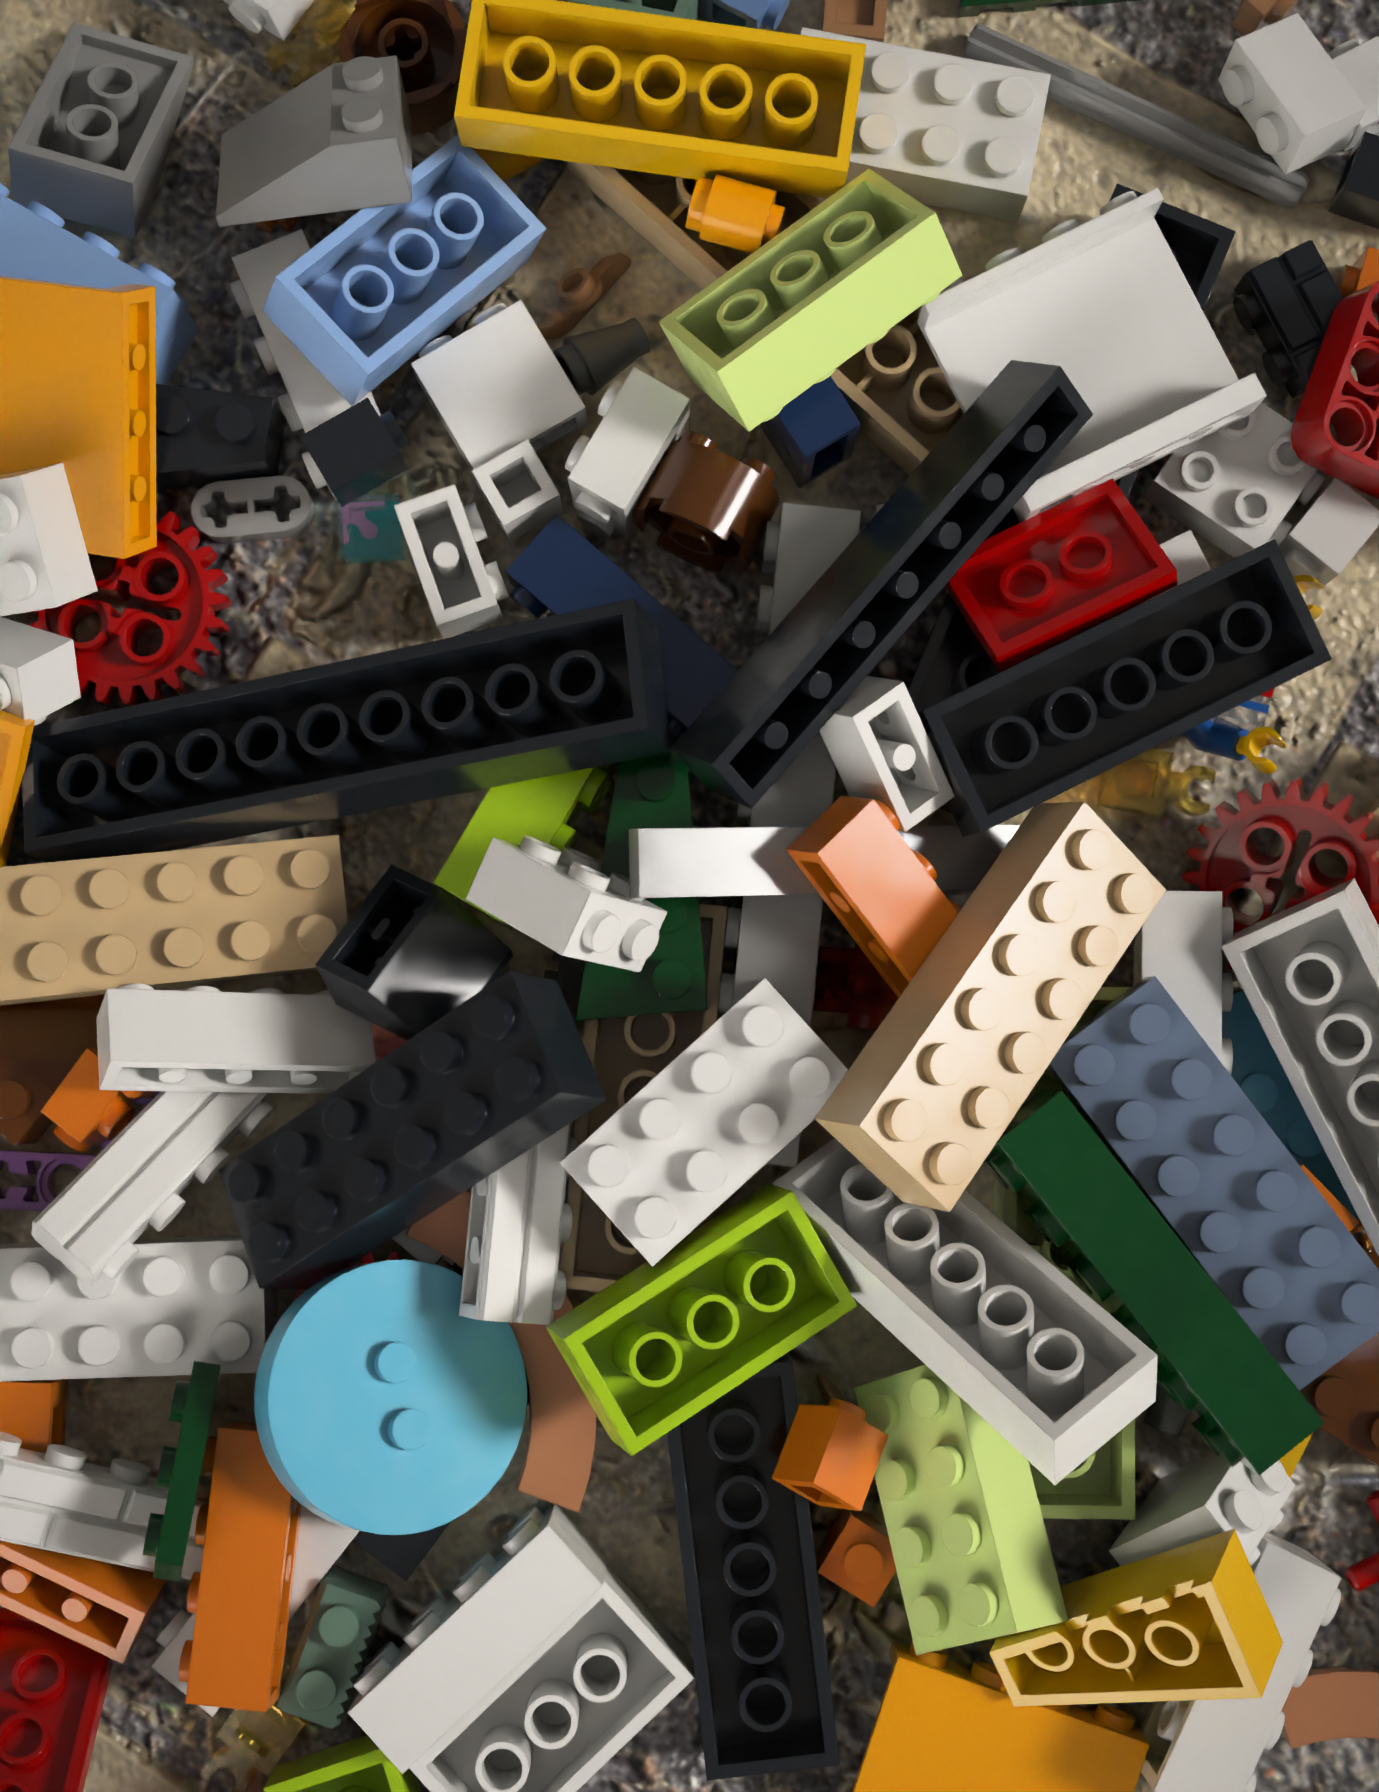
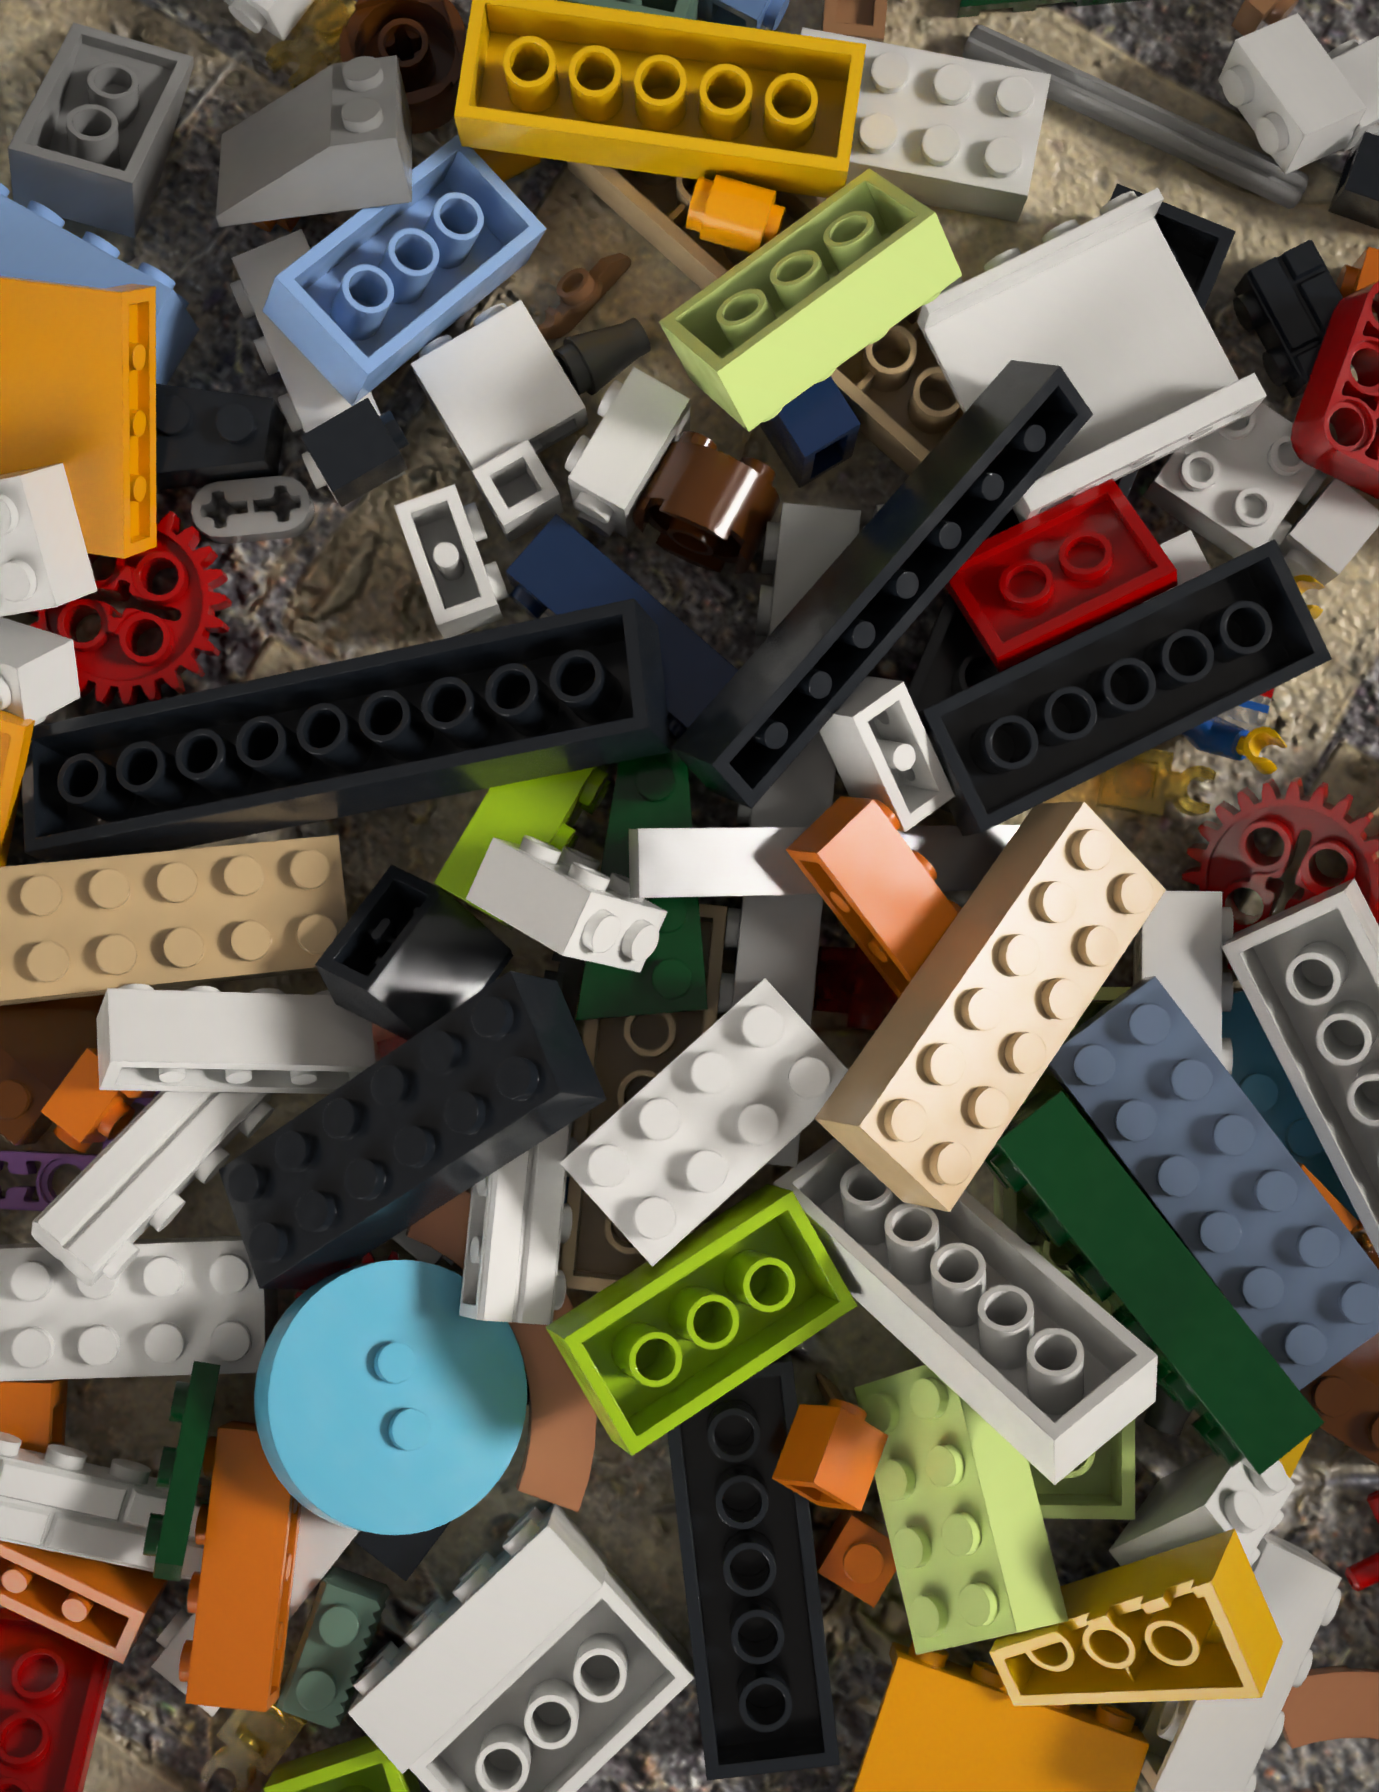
clear light blue tile [336,494,405,564] -> none

